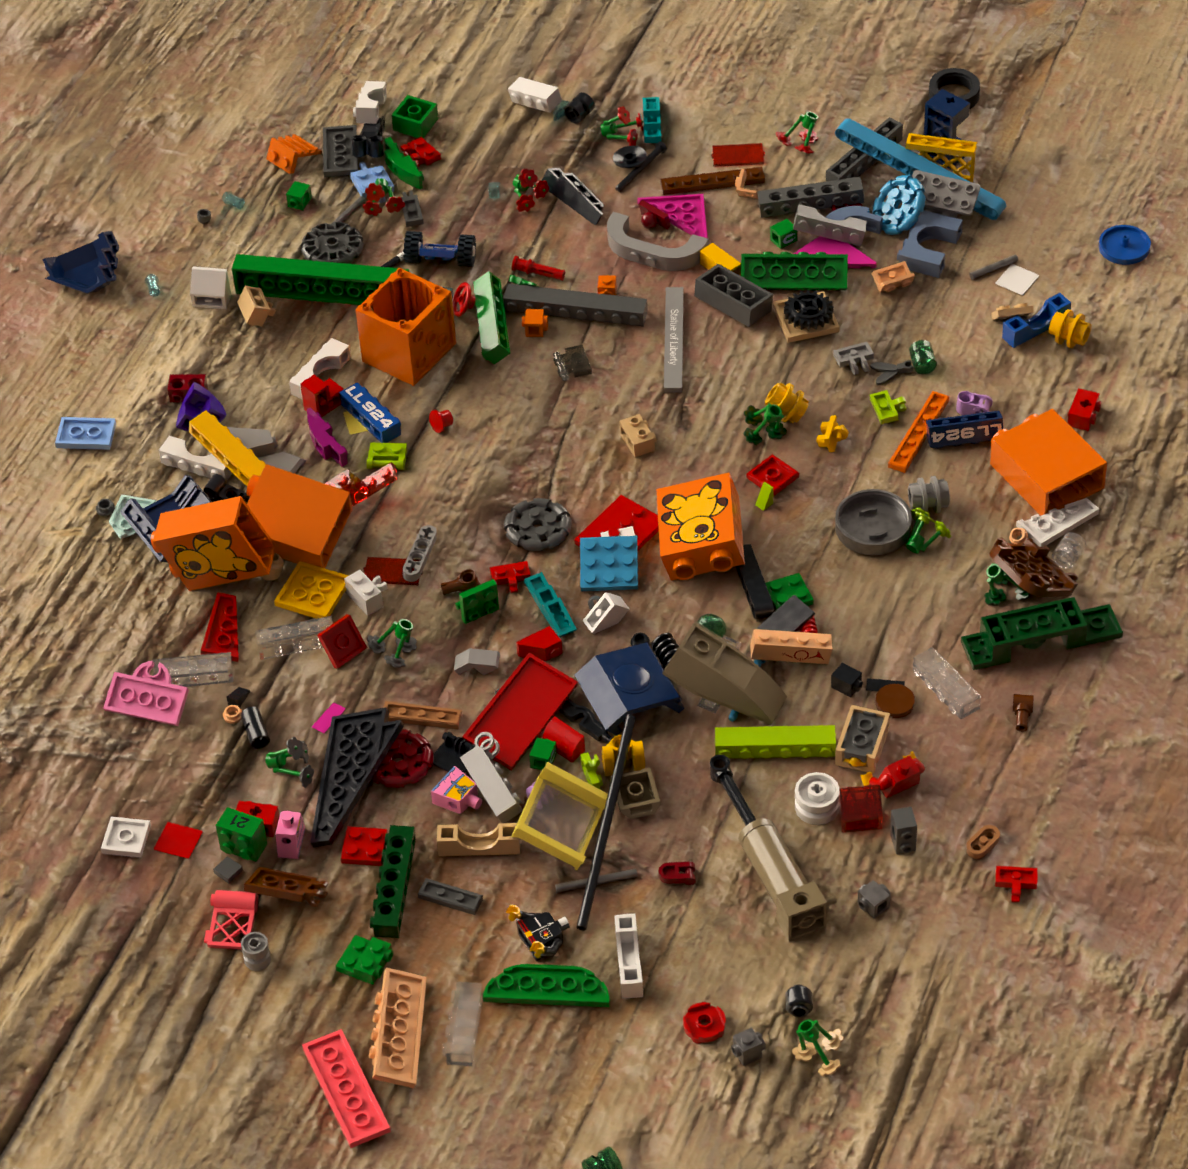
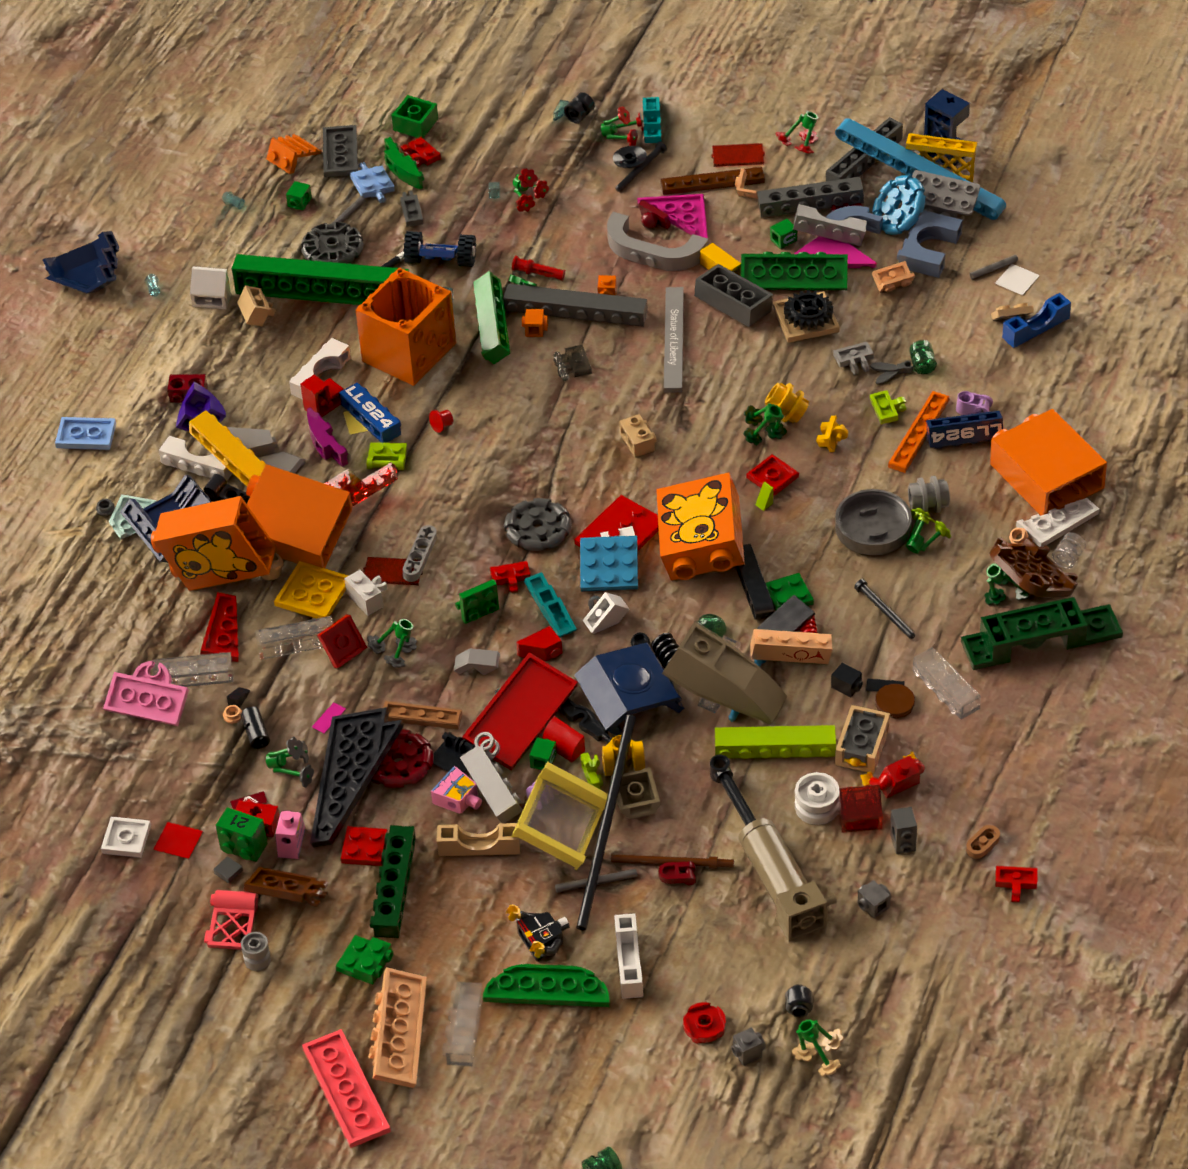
dark grey hinge [197,209,211,224] -> none
black piece [351,116,385,158] -> none
white arch [353,81,387,124] -> none
red plant [363,178,405,216] -> none
dark grey tile [418,878,483,915] -> none
reddish brown pin [441,569,480,595] -> none
red piece [452,282,475,317] -> none
white brick [508,77,562,113] -> none
black wedge [542,168,604,225] -> none
black tyre [929,68,980,109] -> none
reddish brown pin [1013,694,1034,732] -> none
yellow piece [1048,309,1092,348] -> none
red brick [1067,388,1102,431] -> none
blue piece [1099,225,1151,265] -> none
none -> dark red sticker [230,791,268,810]
none -> reddish brown bar [611,854,734,869]
none -> black bar [854,579,915,639]

